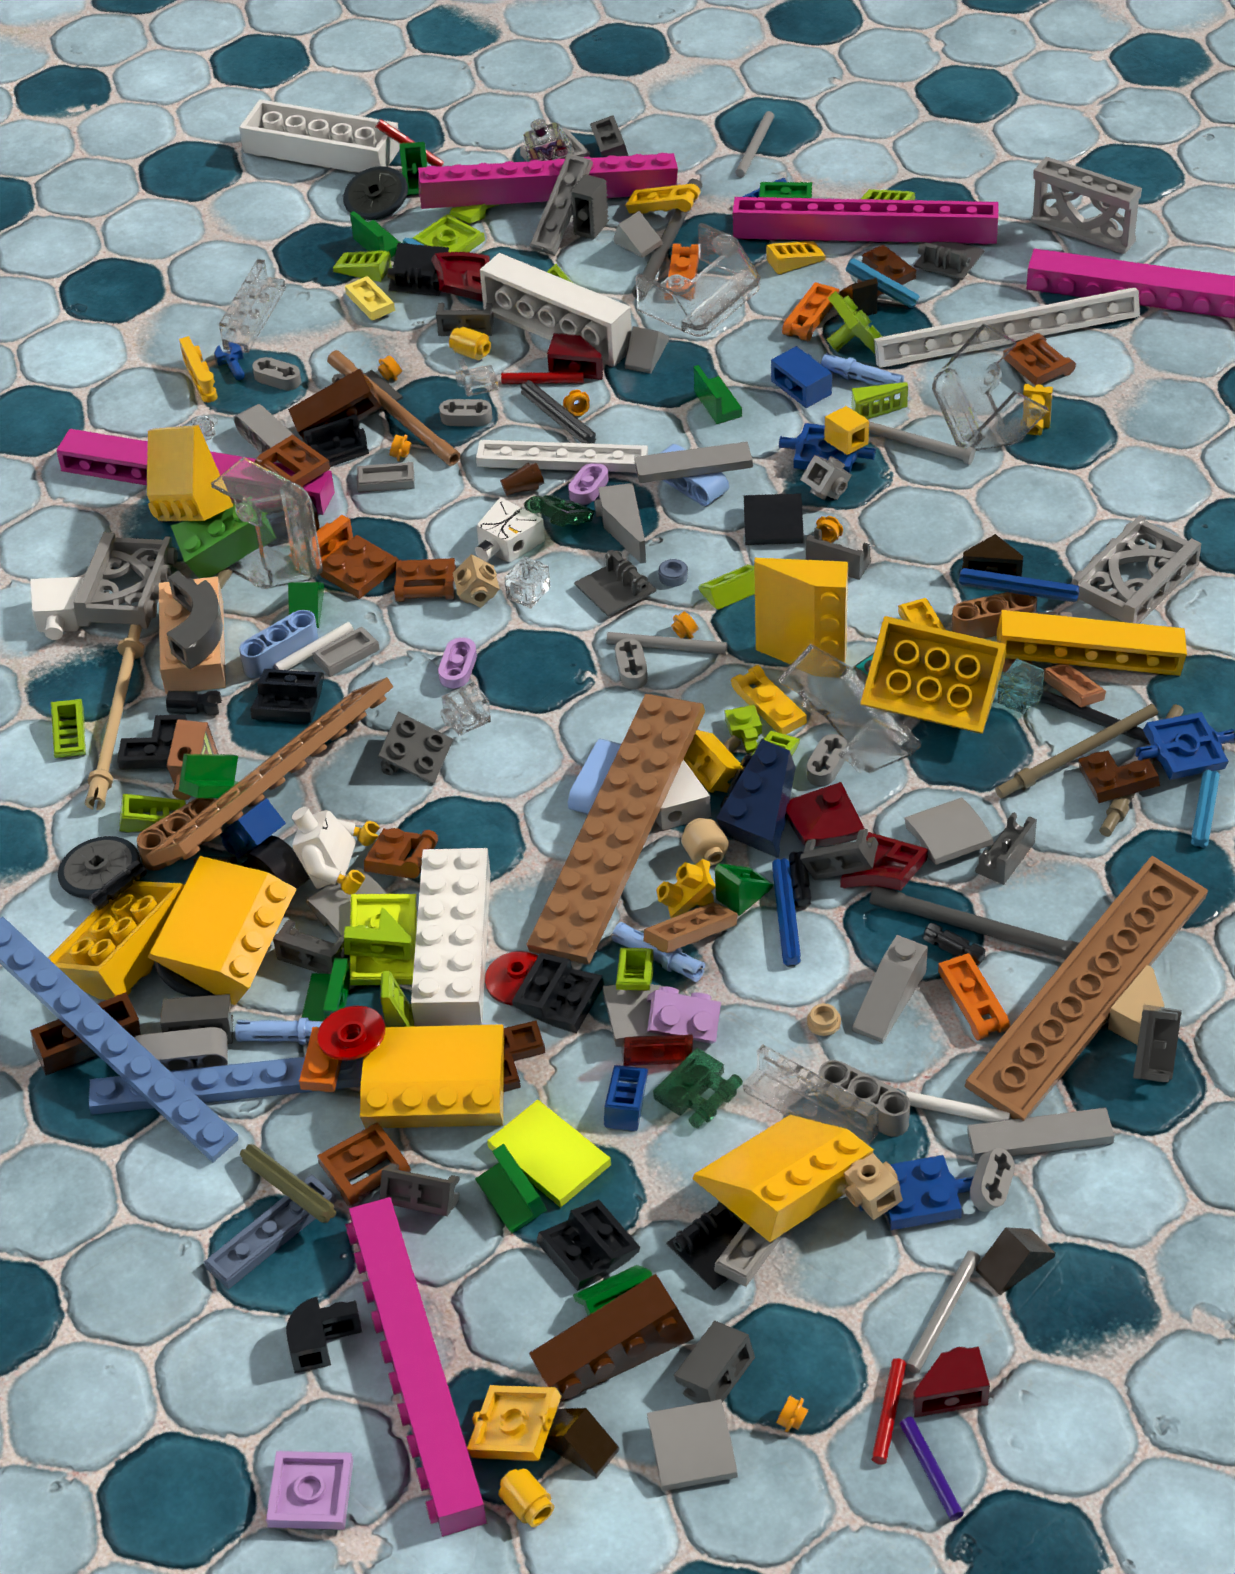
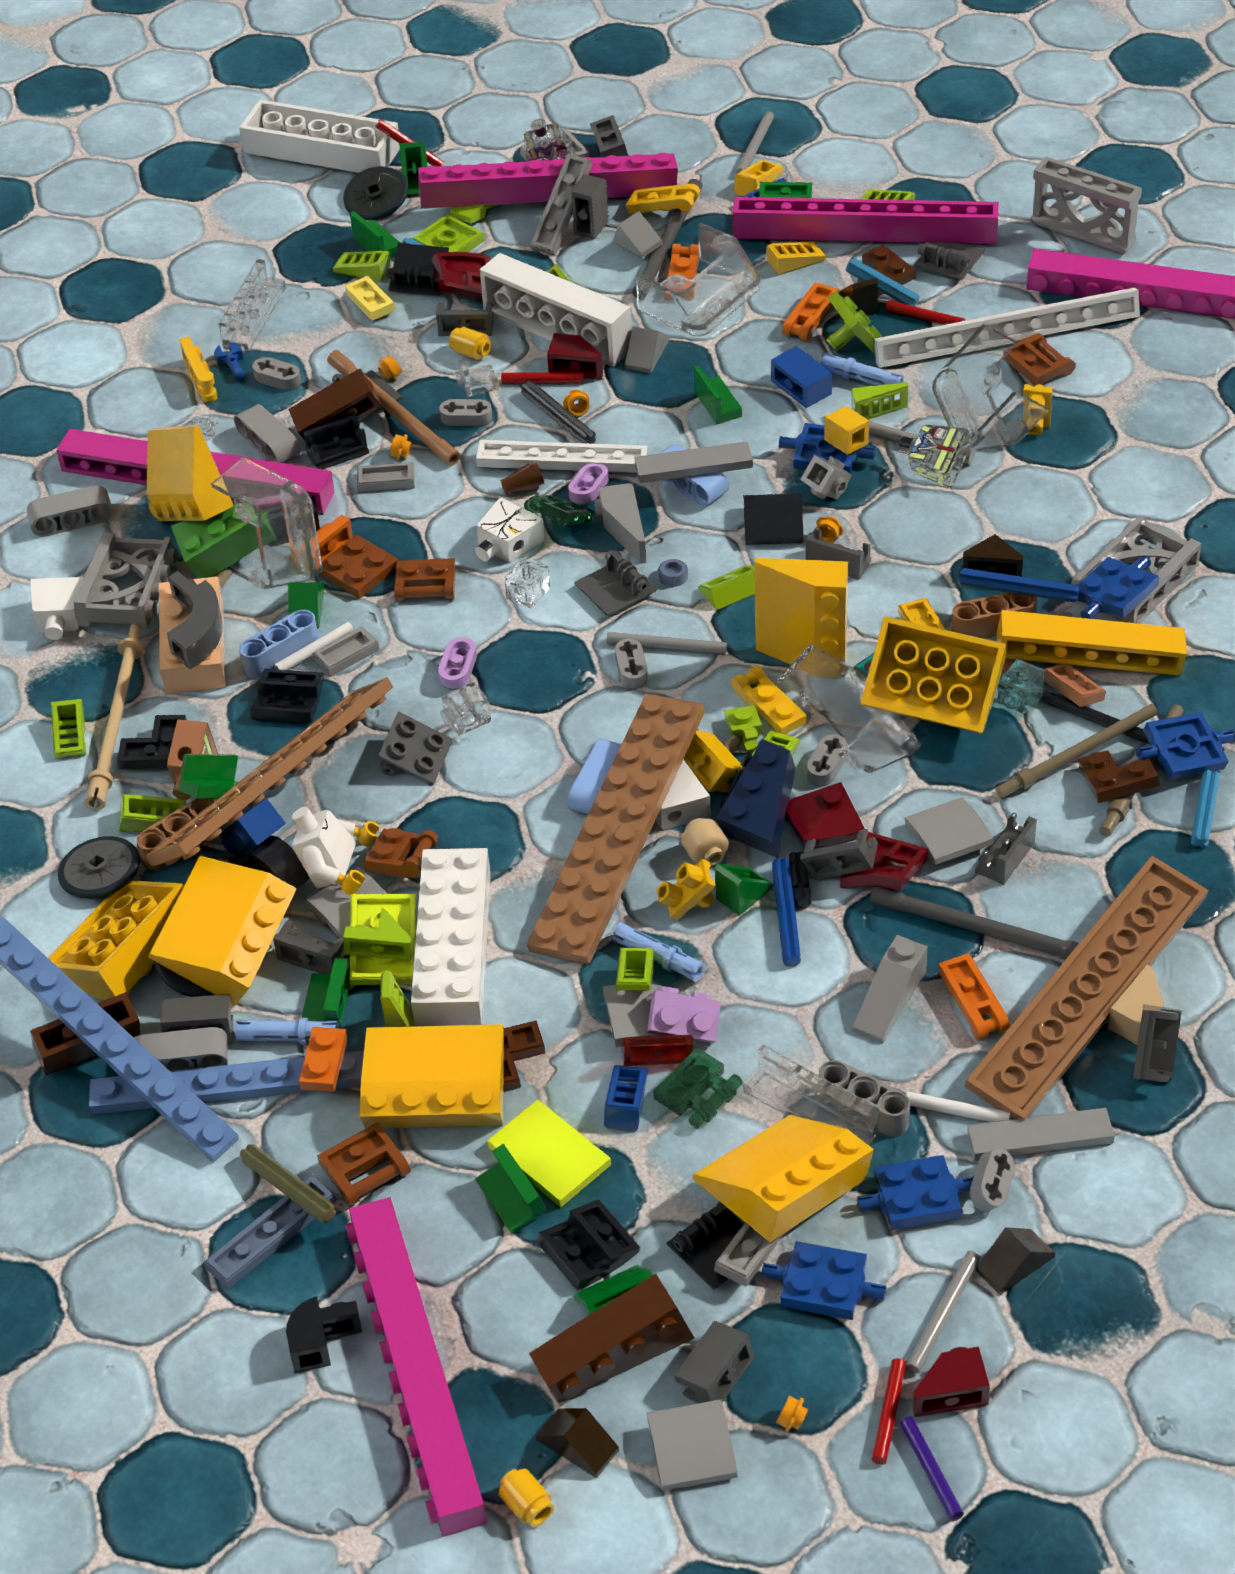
black axle [88,860,147,910] -> none
black bar [166,691,222,715] -> none
dark orange plate [254,434,330,495] -> none
lavender plate [266,1451,354,1530] -> none
red dish [317,1006,386,1060] -> none
dark grey hinge [379,1163,460,1216] -> none
tan brick [453,554,500,608] -> none
yellow plate [467,1385,561,1461] -> none
red dish [485,951,538,1005] -> none
black slope [512,953,605,1034] -> none
medium nougat plate [643,902,737,953] -> none
light orange plate [671,611,699,639] -> none
tan plate [807,1003,841,1036] -> none
tan brick [844,1153,903,1221] -> none
black axle [923,923,986,966] -> none
none -> light grey beam [27,485,113,537]
none -> yellow slope [734,160,783,196]
none -> blue plate [761,1241,887,1320]
none -> red bar [885,300,966,325]
none -> torso [898,424,972,489]
none -> blue plate [1077,555,1159,619]

